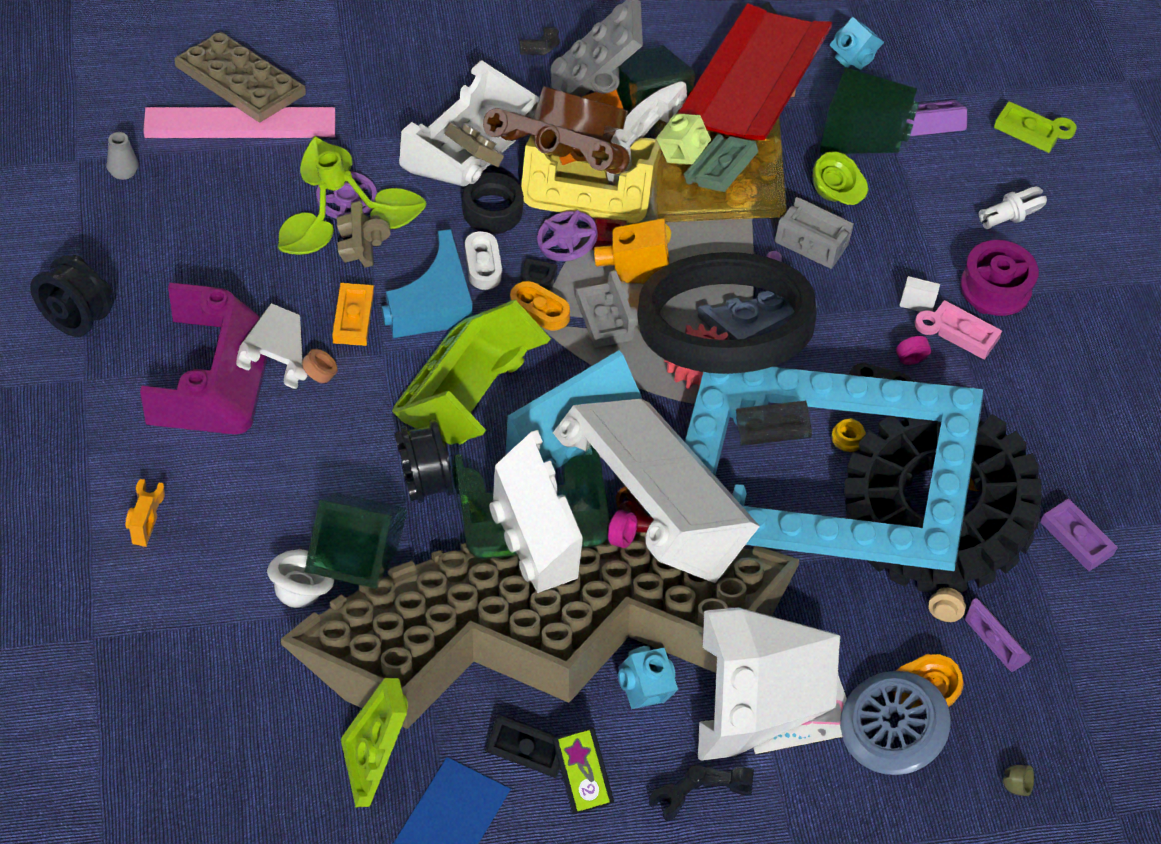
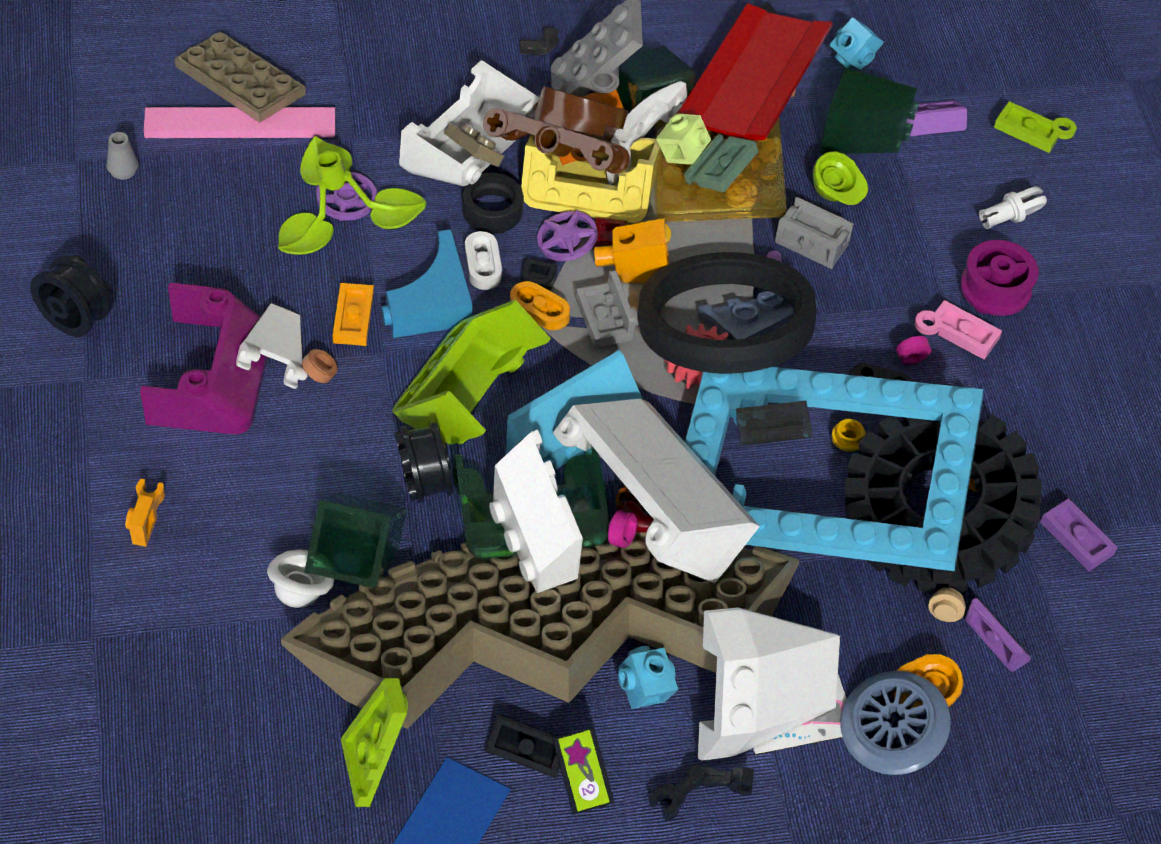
dark tan hips [337,201,391,268] -> none
white tile [900,276,940,312] -> none
olive hinge [1003,764,1034,796] -> none

